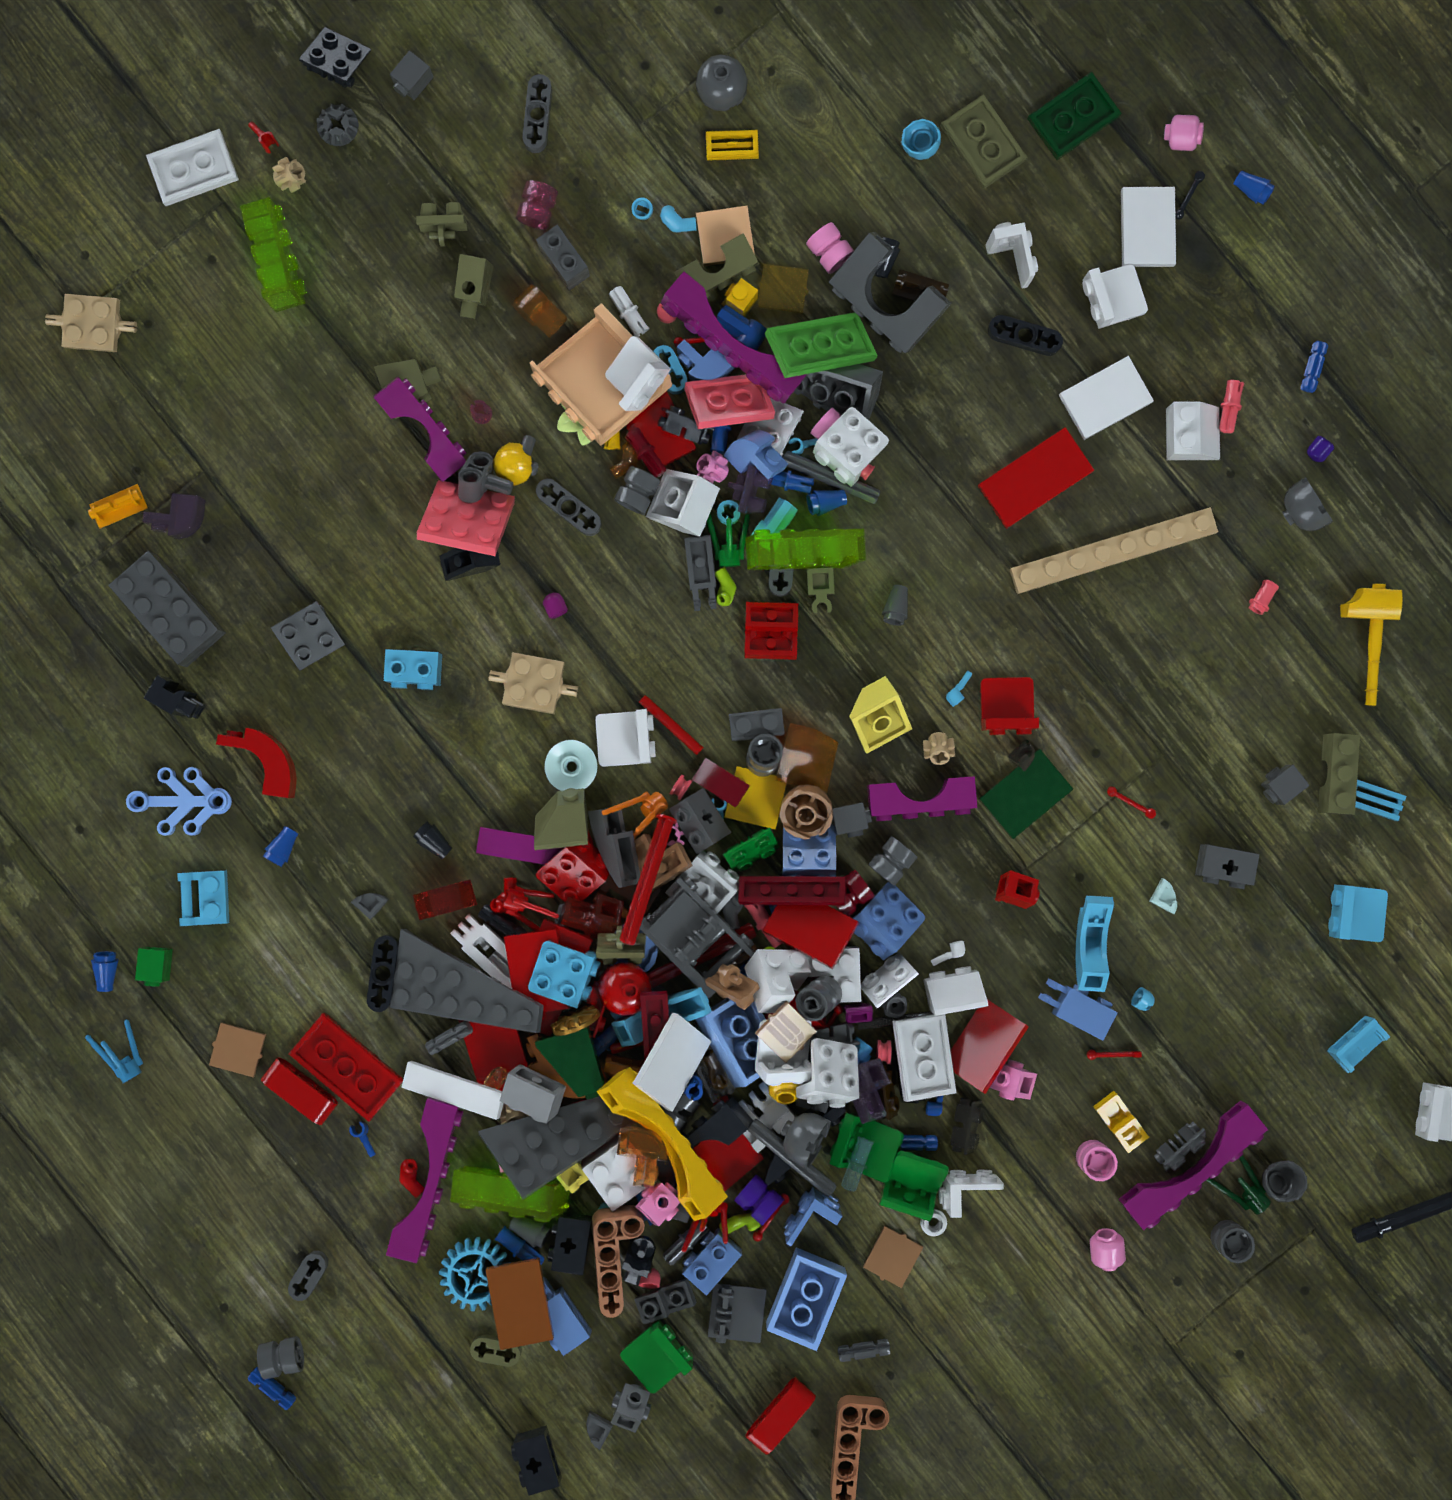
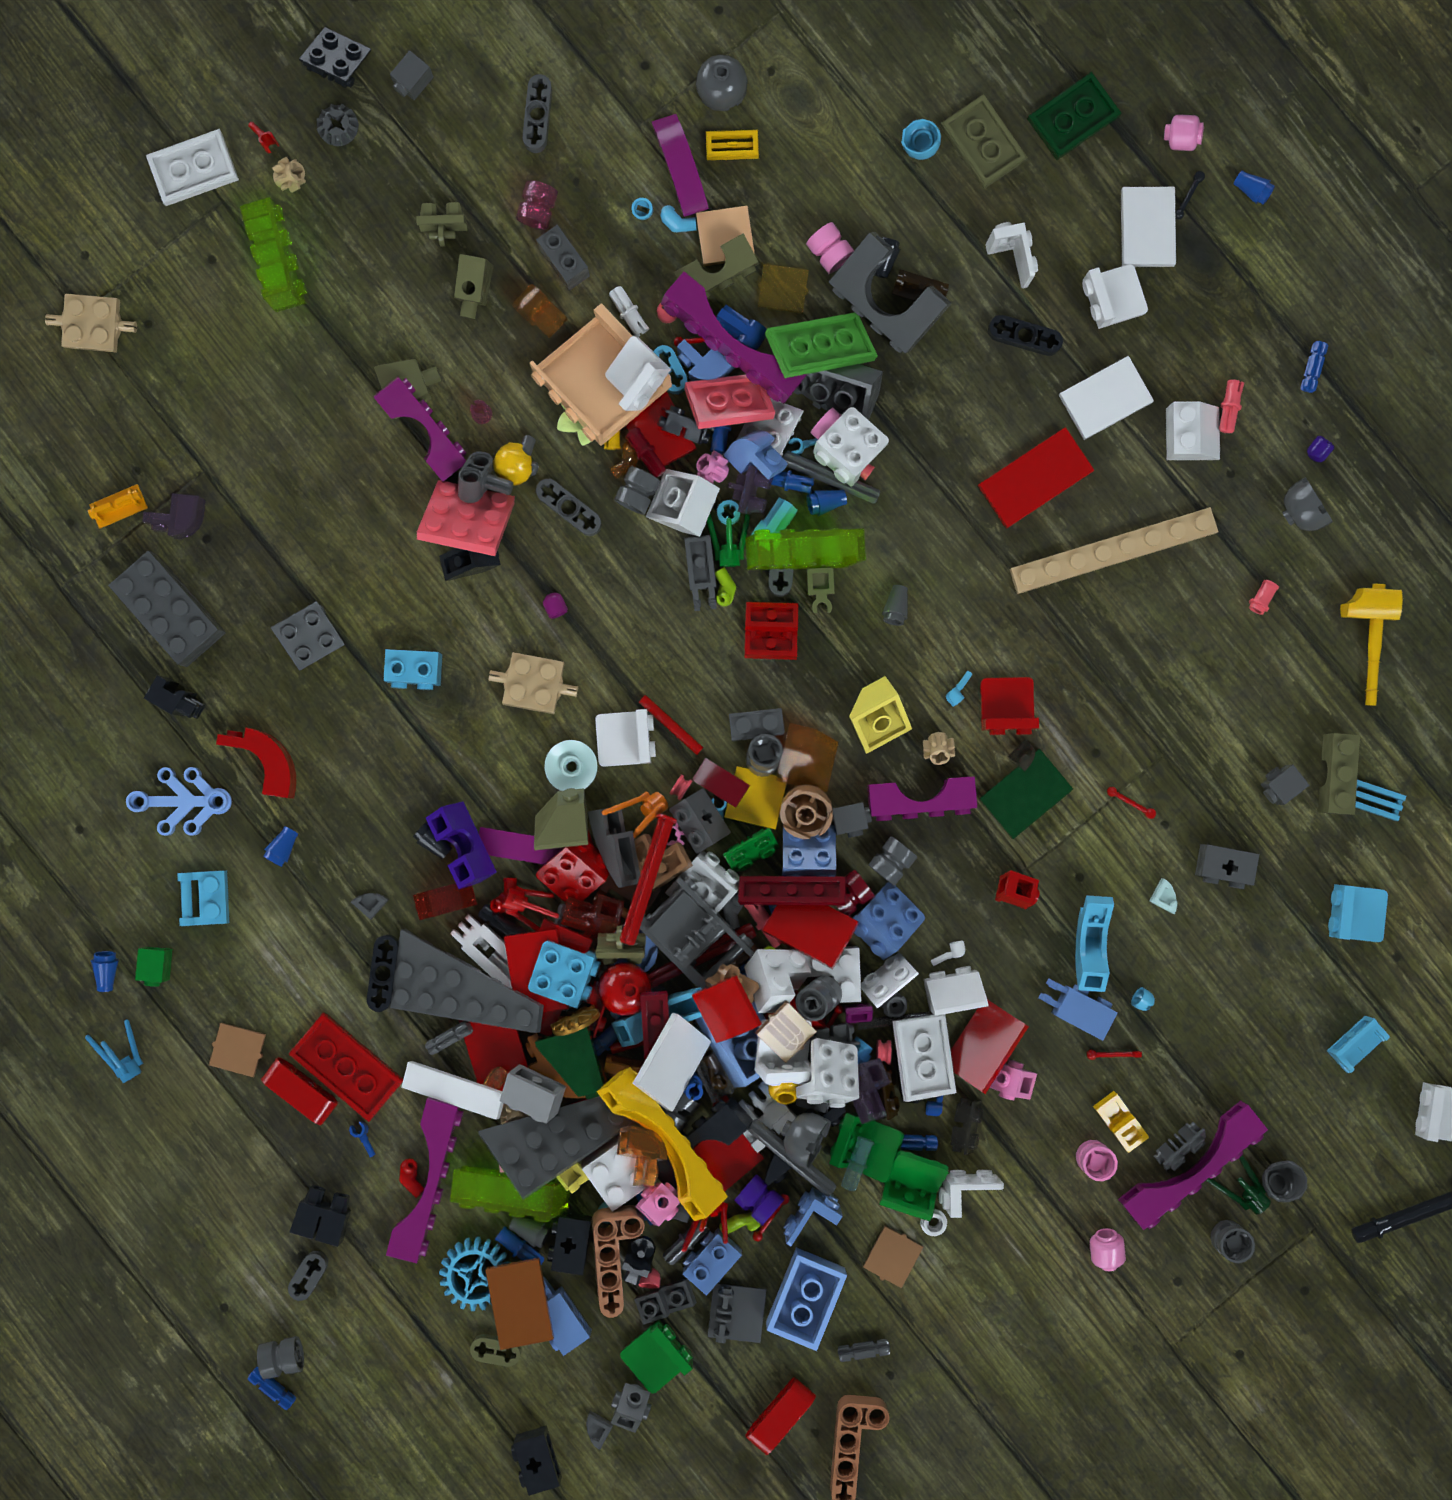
yellow brick [722,278,758,317] -> none
none -> black hips [289,1185,351,1247]
none -> dark purple arch [426,802,497,889]
none -> magenta slope [652,114,709,217]
none -> red slope [692,975,762,1043]

